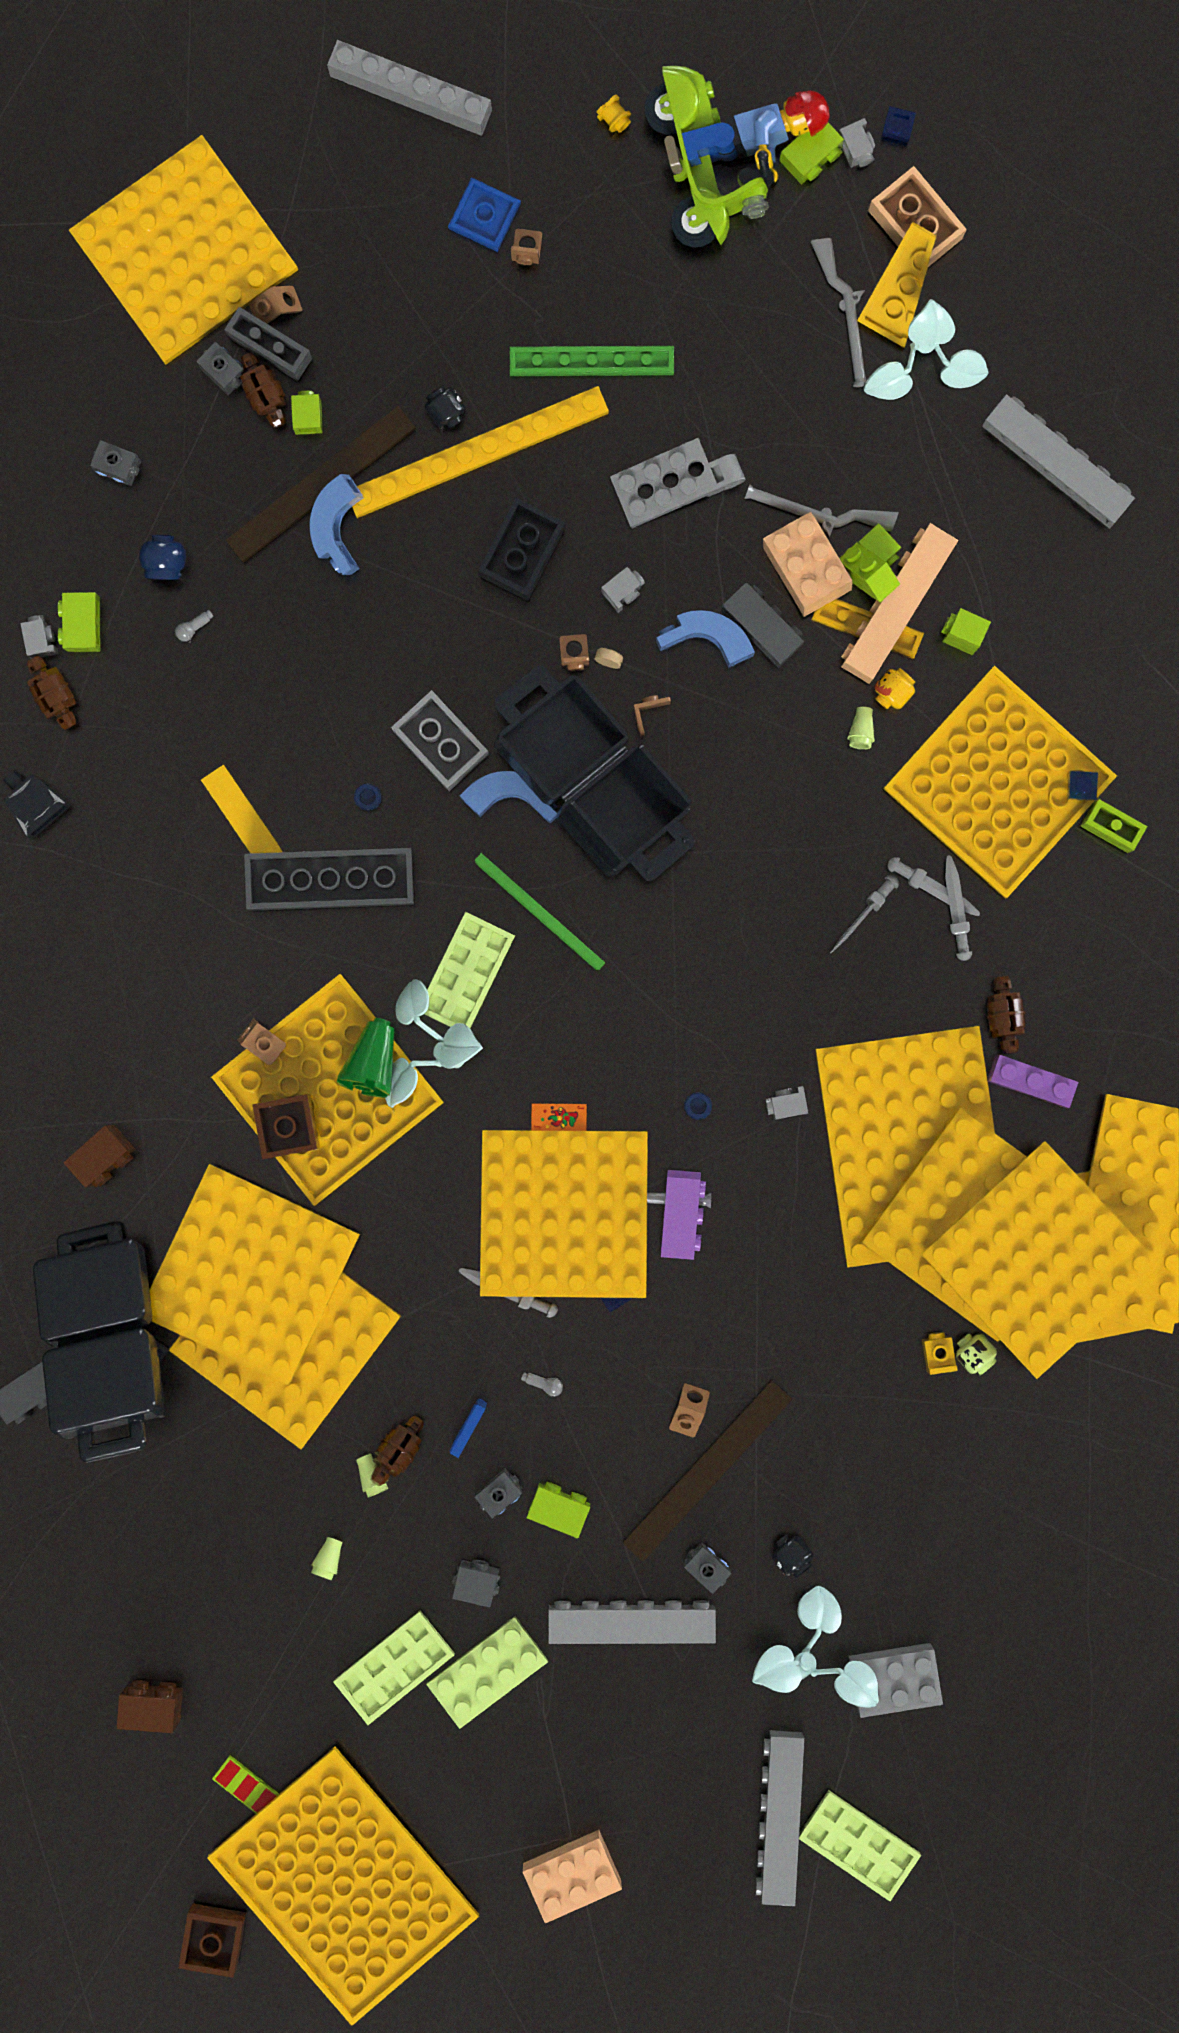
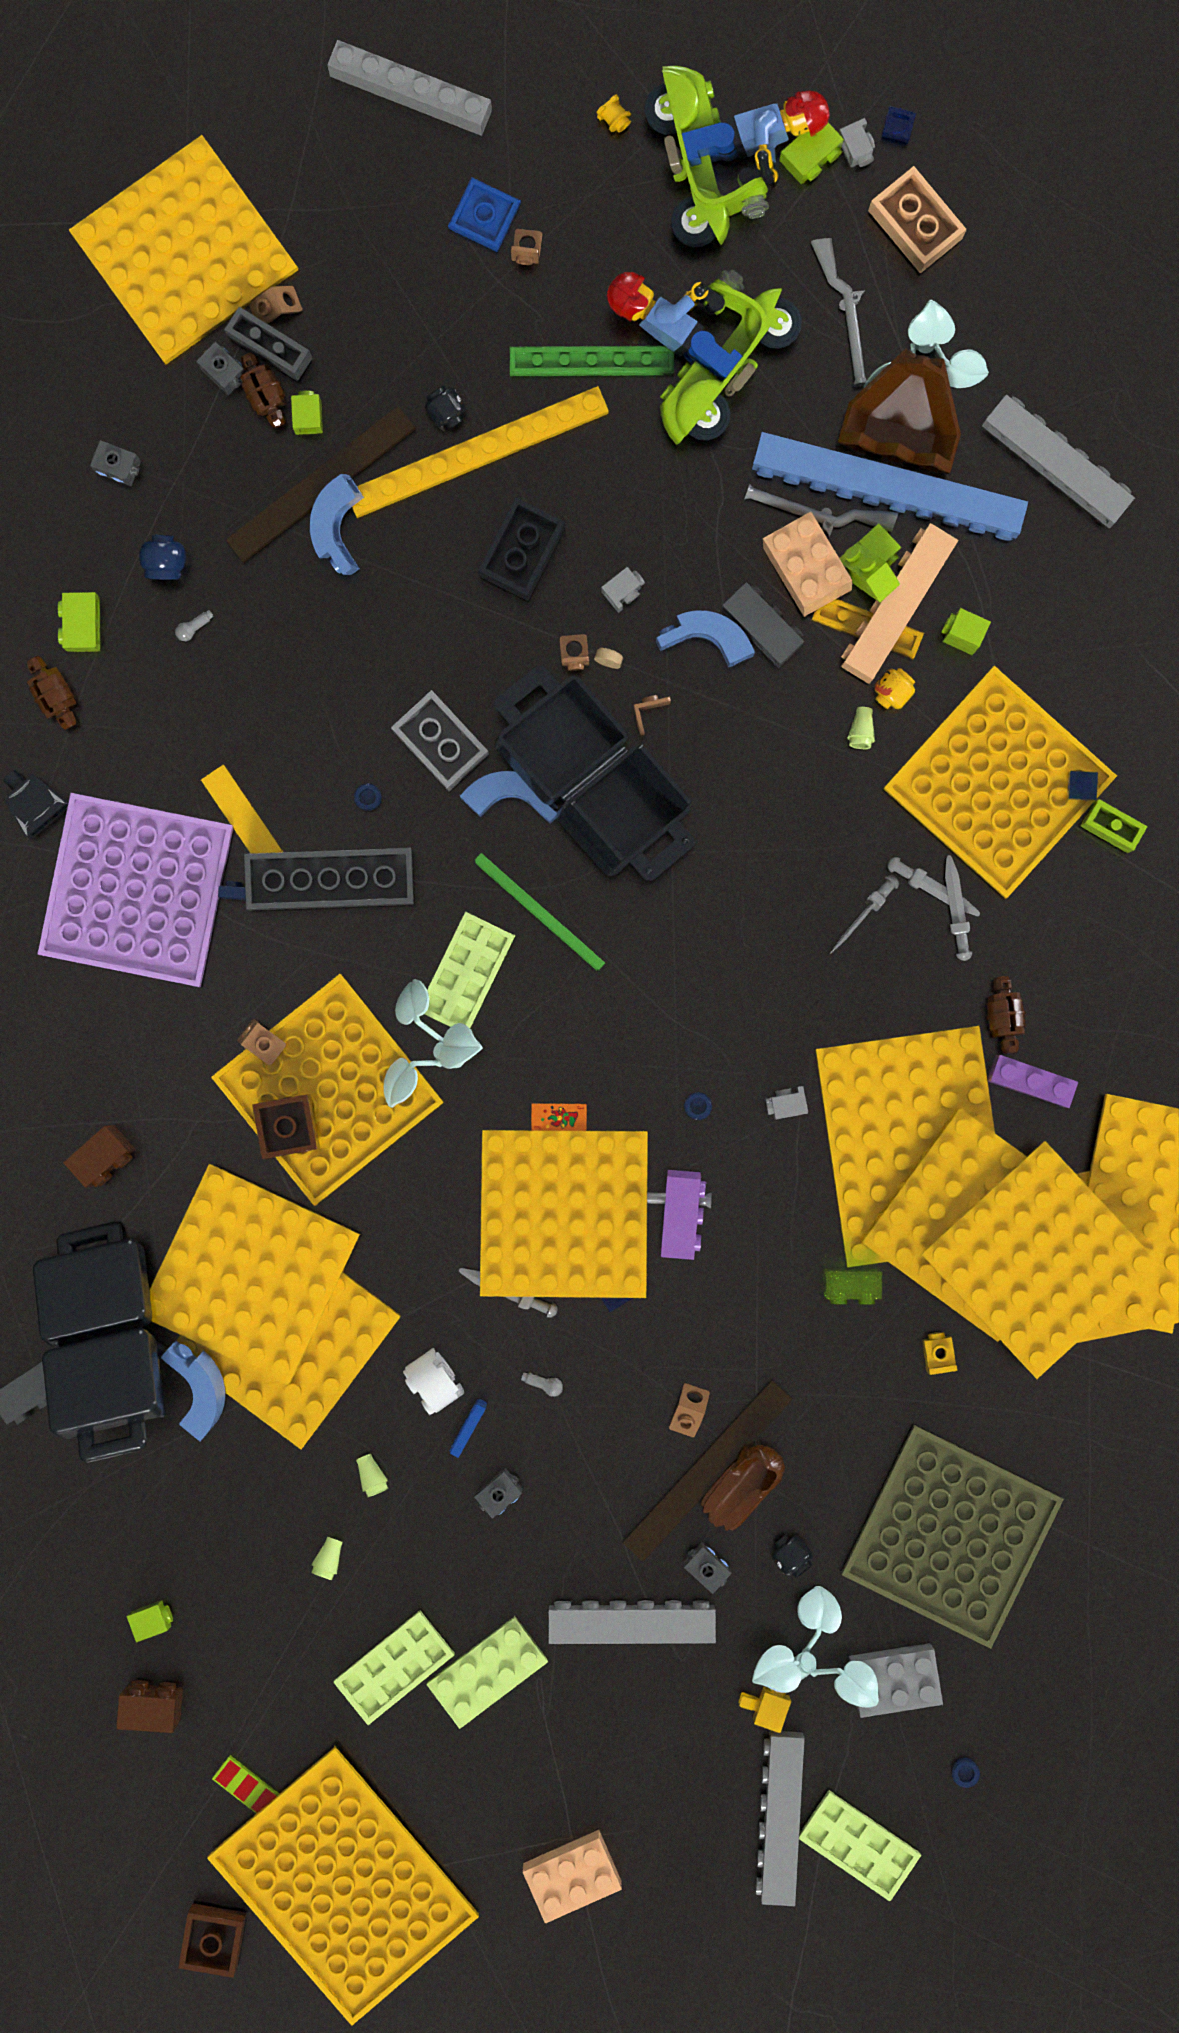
light grey brick [20,615,59,659] -> none
green cone [337,1018,394,1098] -> none
reddish brown piece [370,1416,424,1486] -> none
dark grey head [452,1560,500,1608] -> none
lime brick [527,1482,590,1538] -> none
light grey hinge [610,438,746,528] -> none
yellow wing [857,222,937,348] -> none
yellowish green head [956,1333,997,1375] -> none
none -> lavender plate [38,793,233,987]
none -> lime brick [127,1600,173,1642]
none -> medium blue arch [161,1341,225,1441]
none -> dark blue plate [218,881,246,900]
none -> white brick [403,1348,464,1415]
none -> piece [607,270,802,445]
none -> reddish brown hair [701,1445,785,1531]
none -> yellow brick [738,1687,791,1733]
none -> medium blue brick [752,432,1028,541]
none -> clear neon green brick [824,1269,882,1305]
none -> reddish brown panel [838,348,961,474]
none -> olive plate [841,1424,1064,1649]
none -> dark blue tile [951,1758,980,1788]

